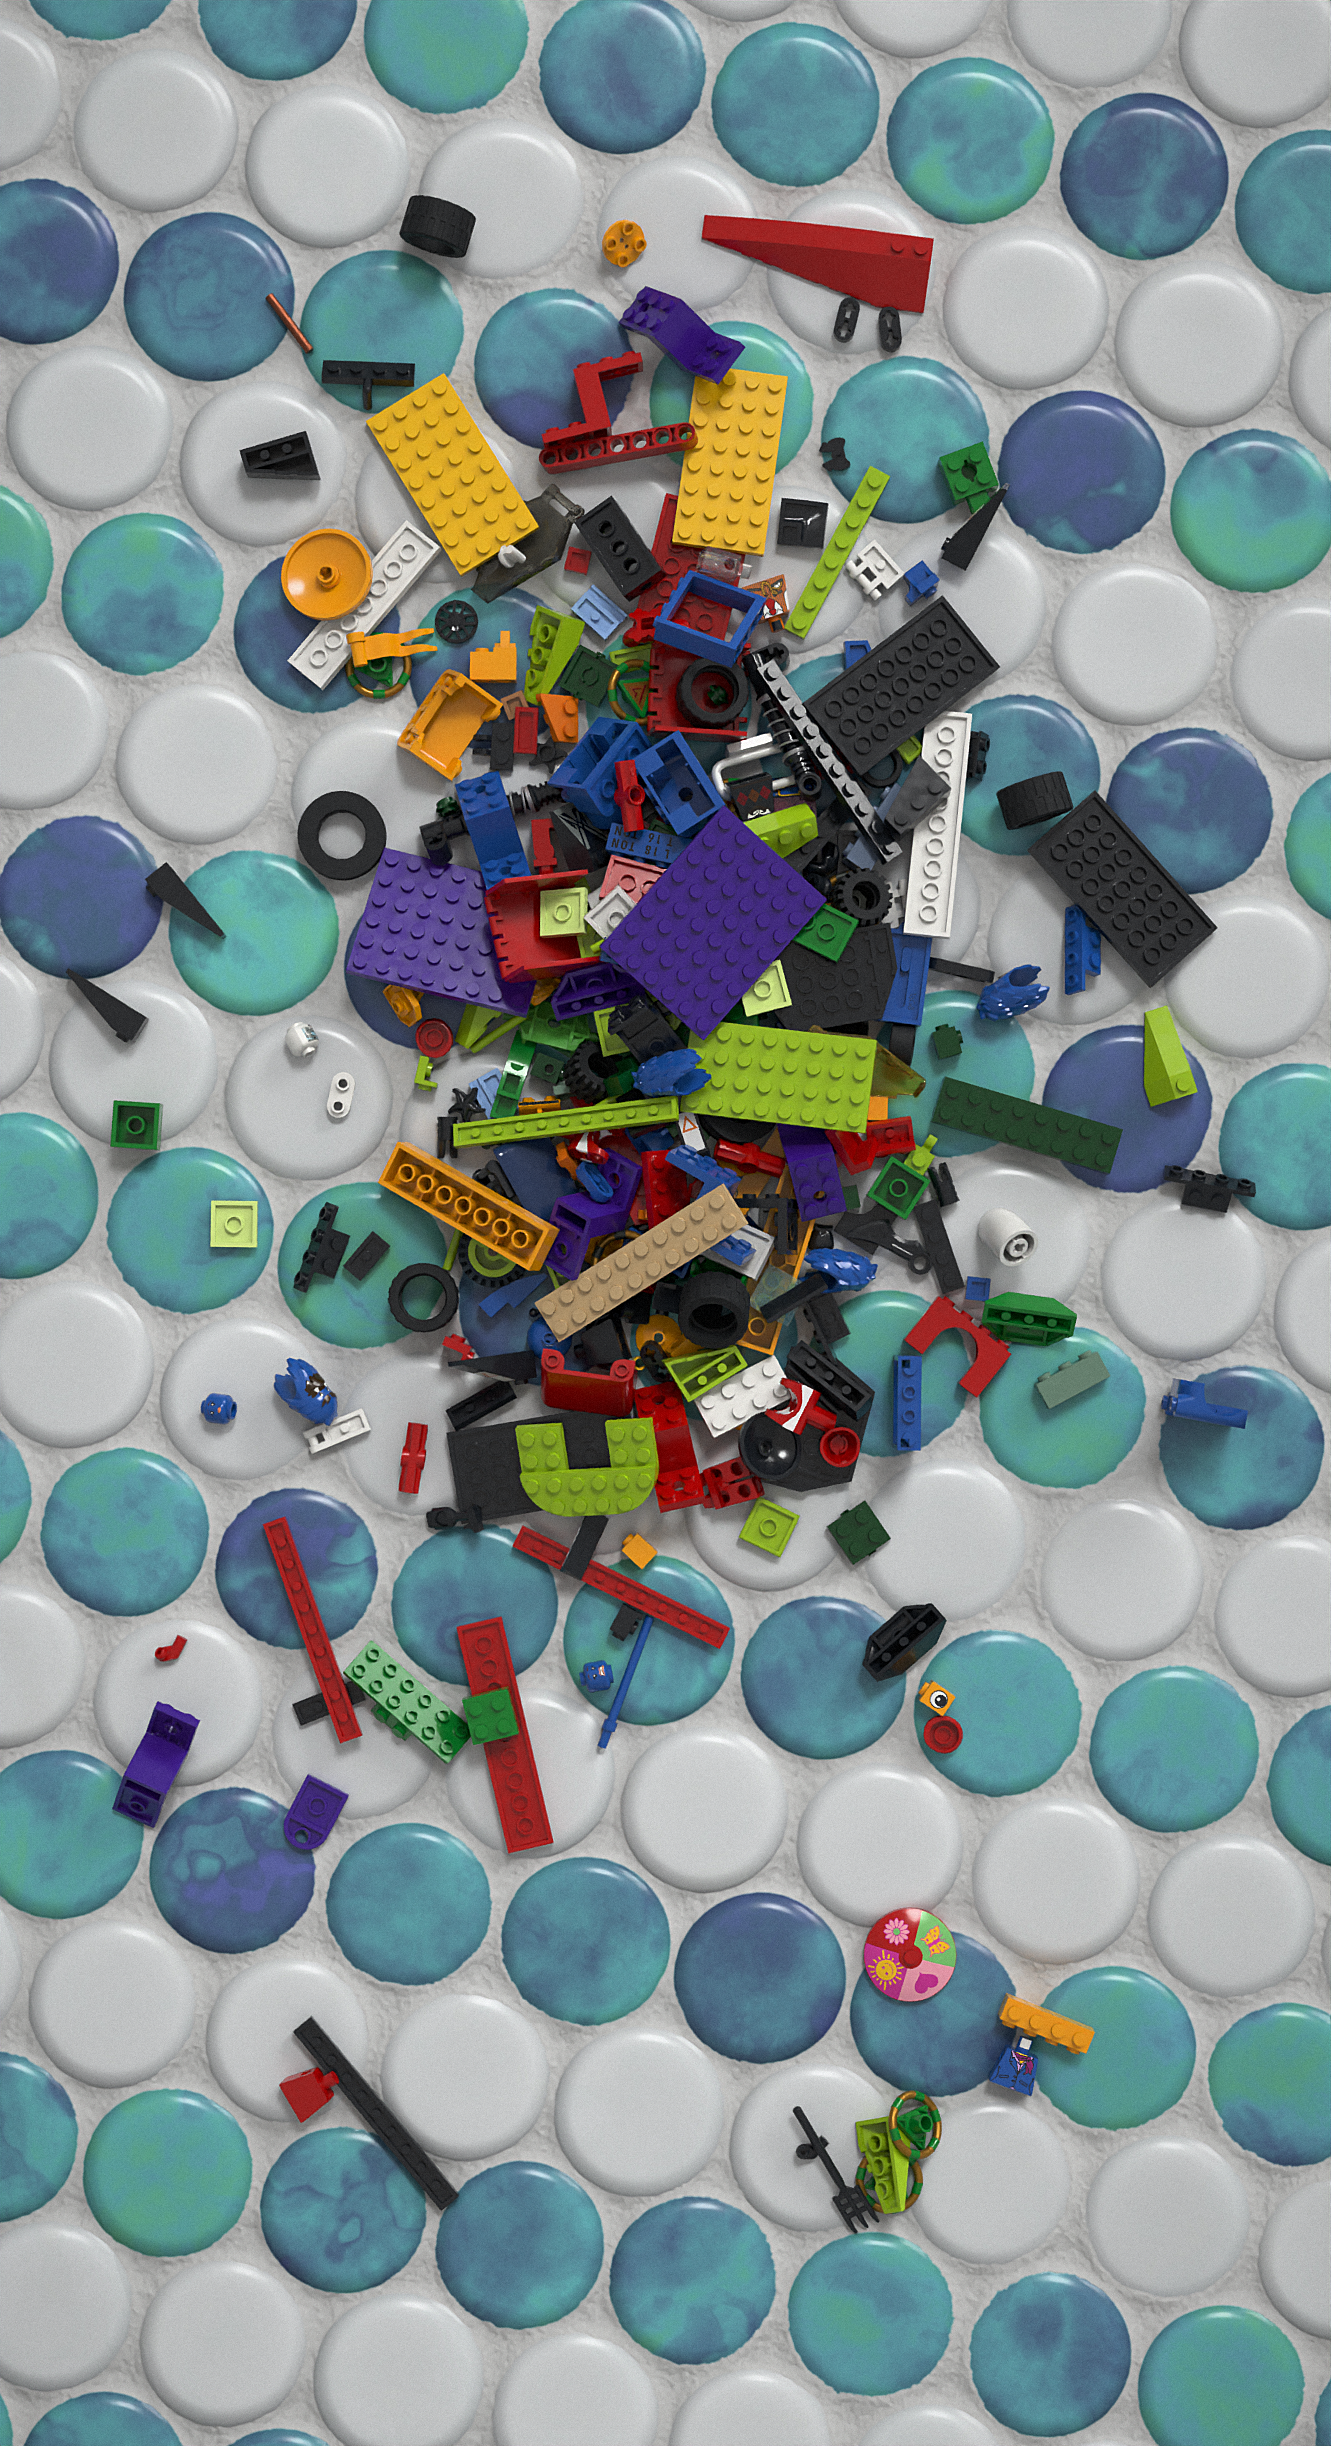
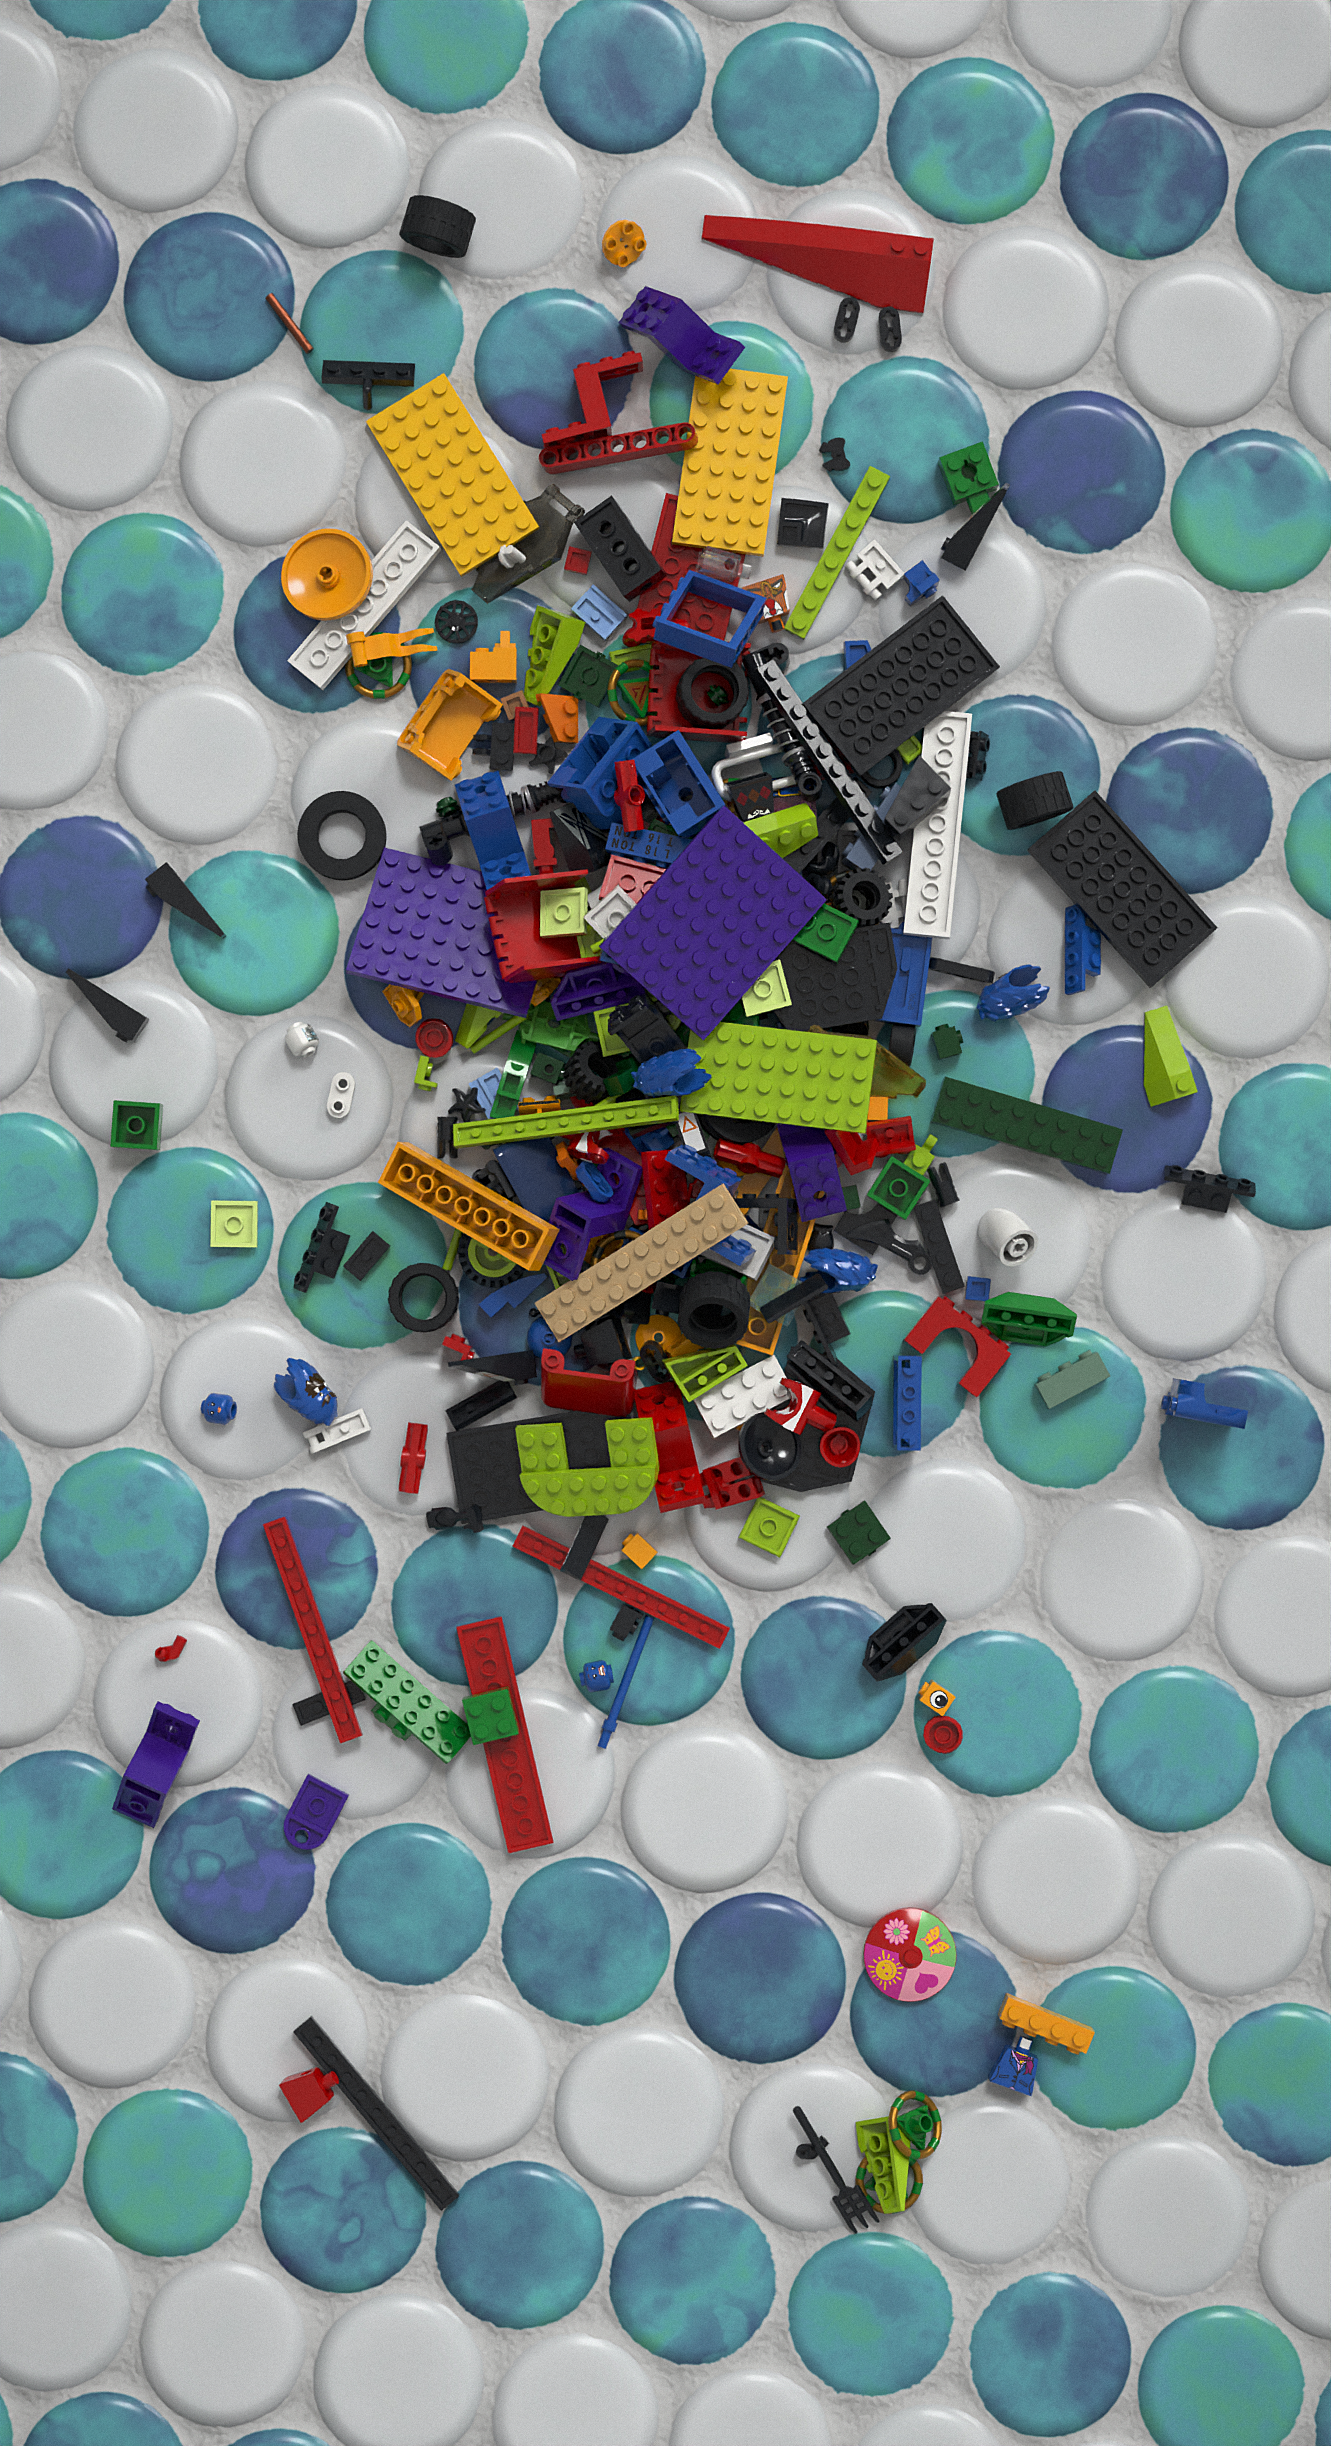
black wedge [239,431,321,480] -> none

